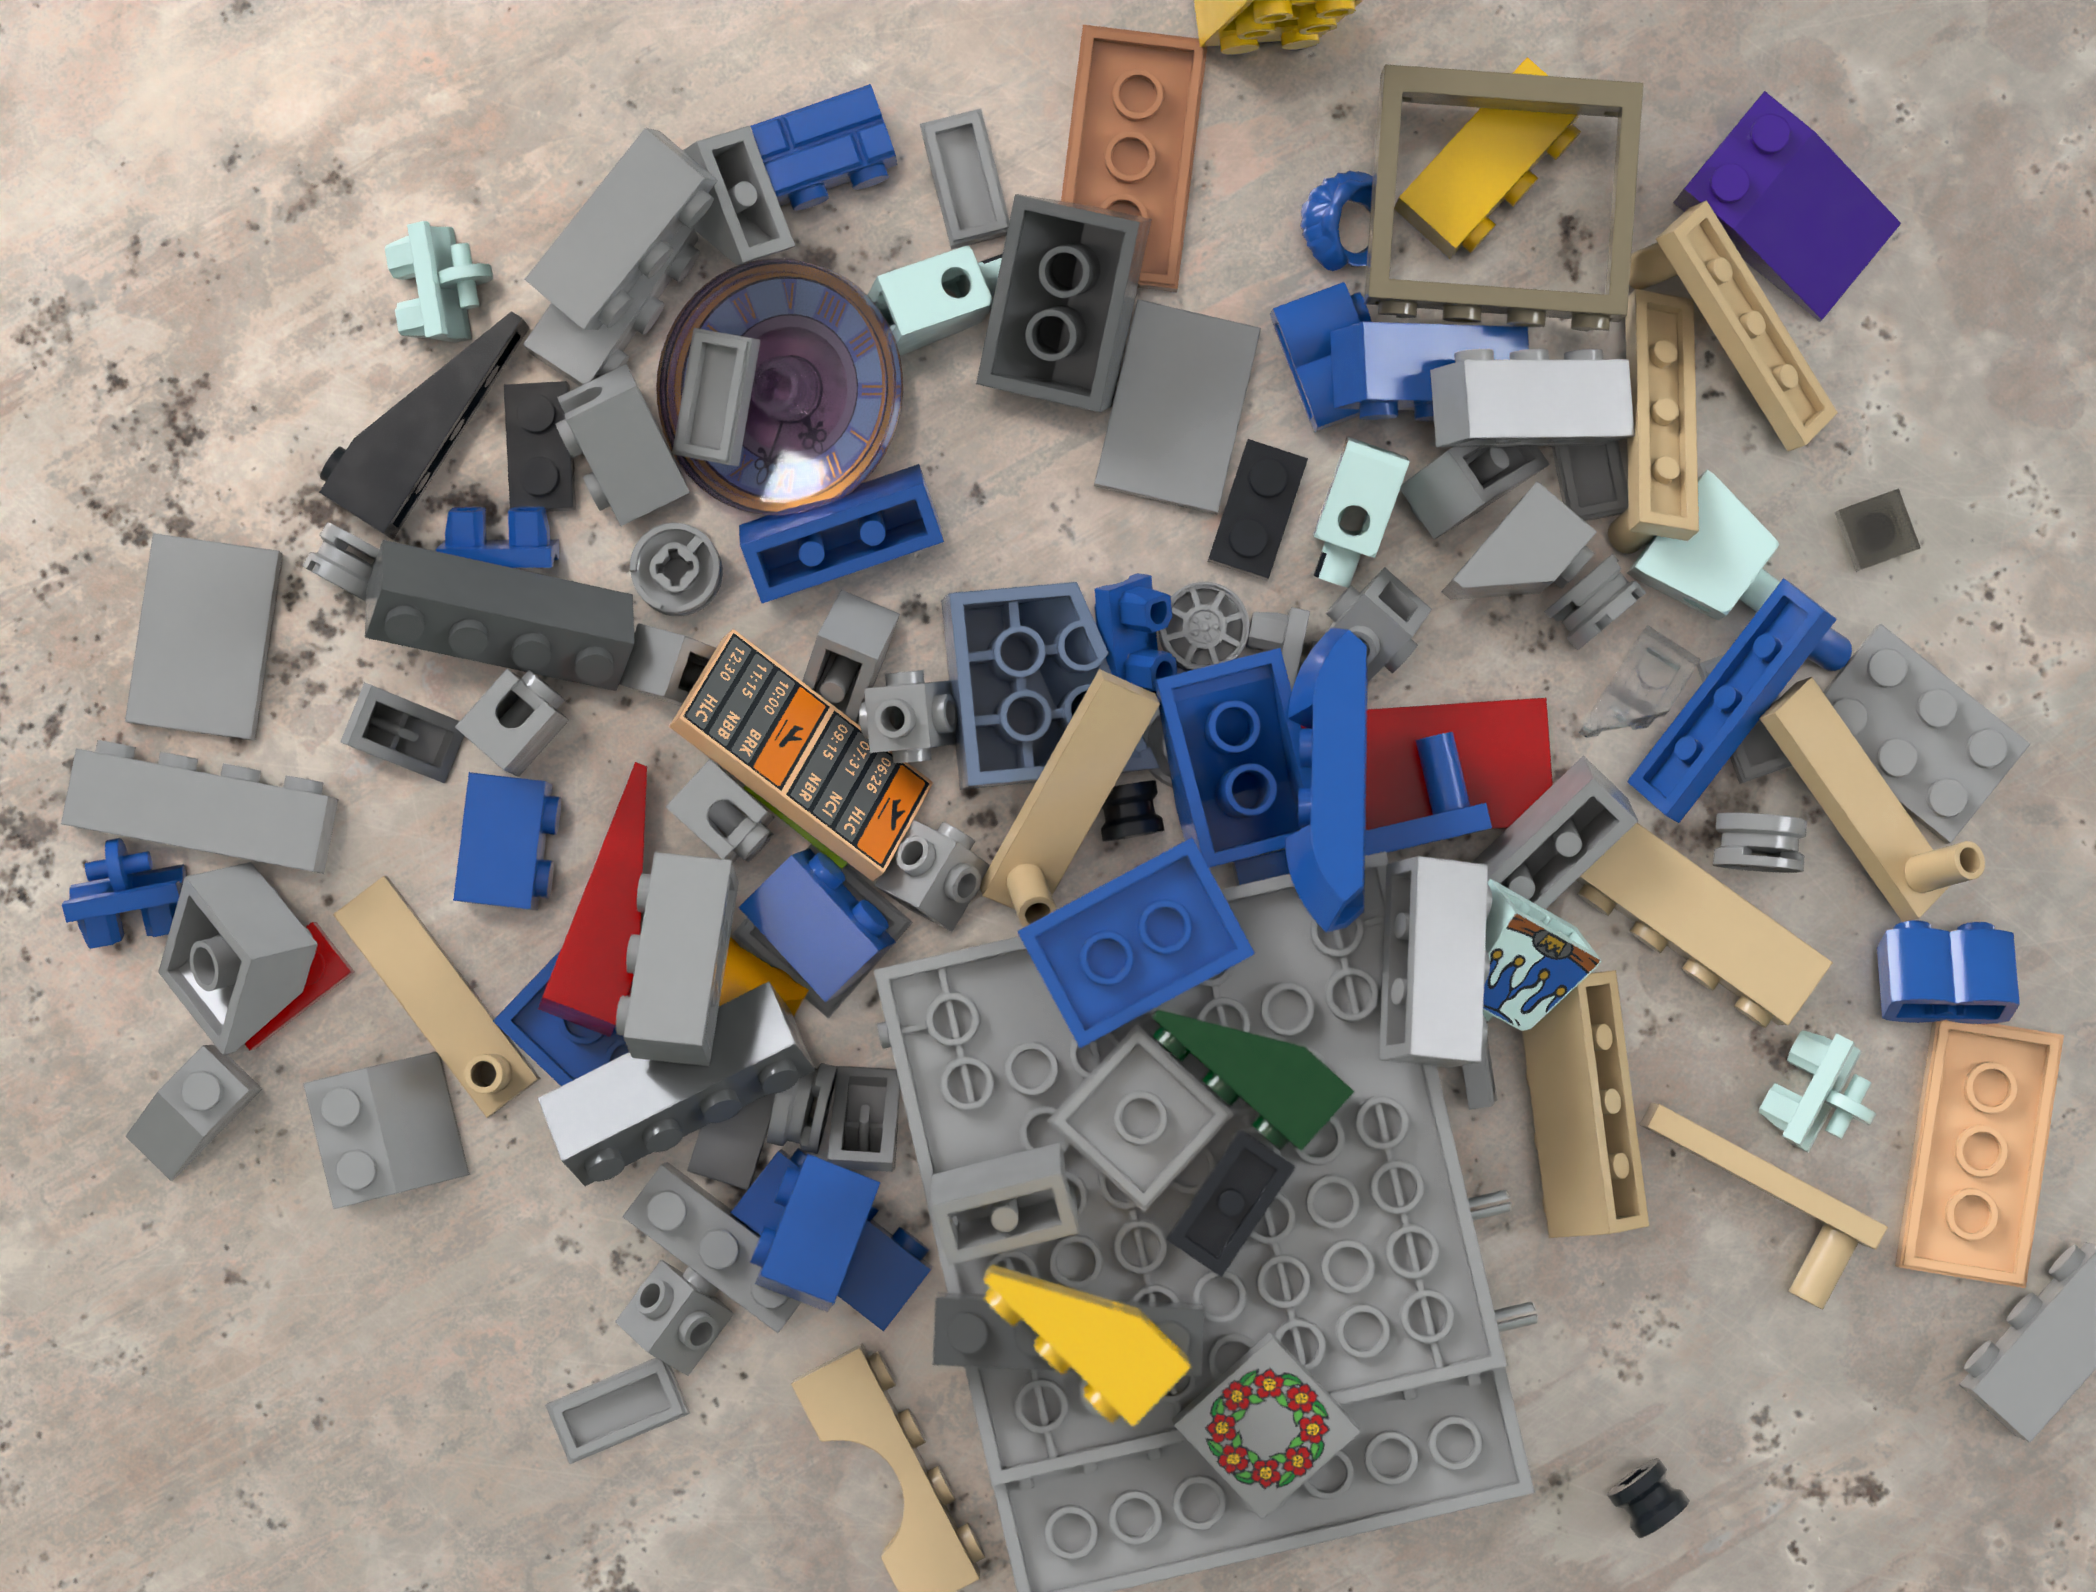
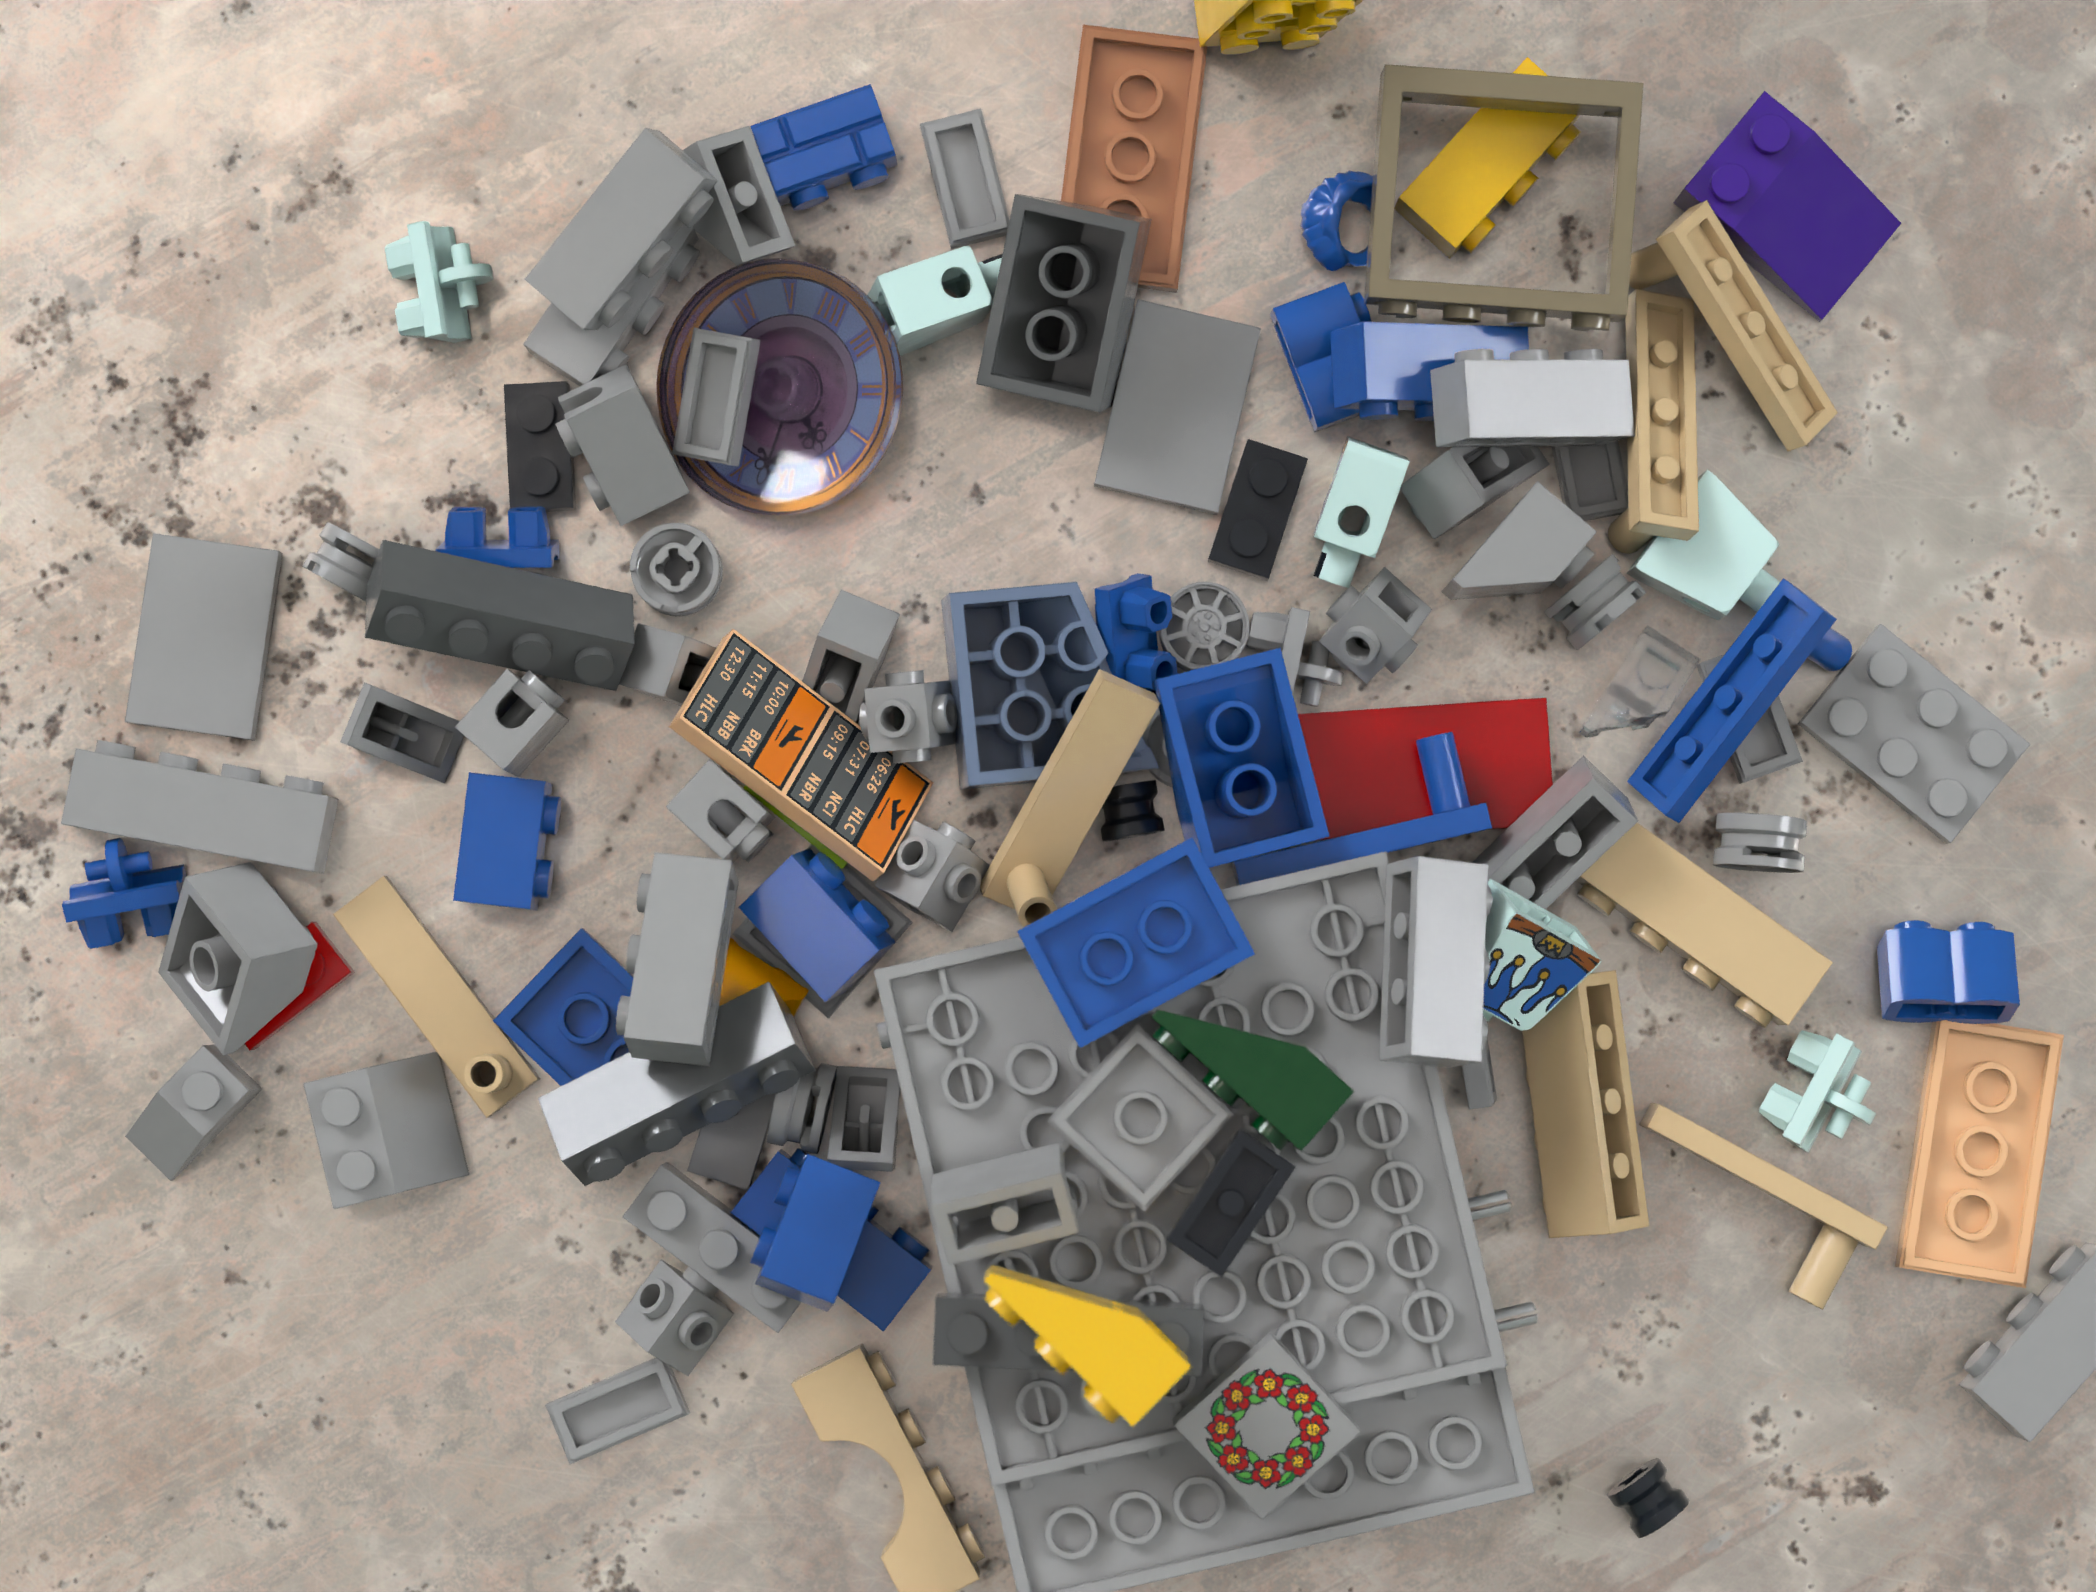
black slope [319,311,530,540] -> none
red slope [538,762,647,1037] -> none
blue brick [739,464,944,604] -> none
blue brick [1285,628,1368,932] -> none
tan piece [1759,677,1985,922] -> none
clear smoke plate [1835,488,1921,572] -> none

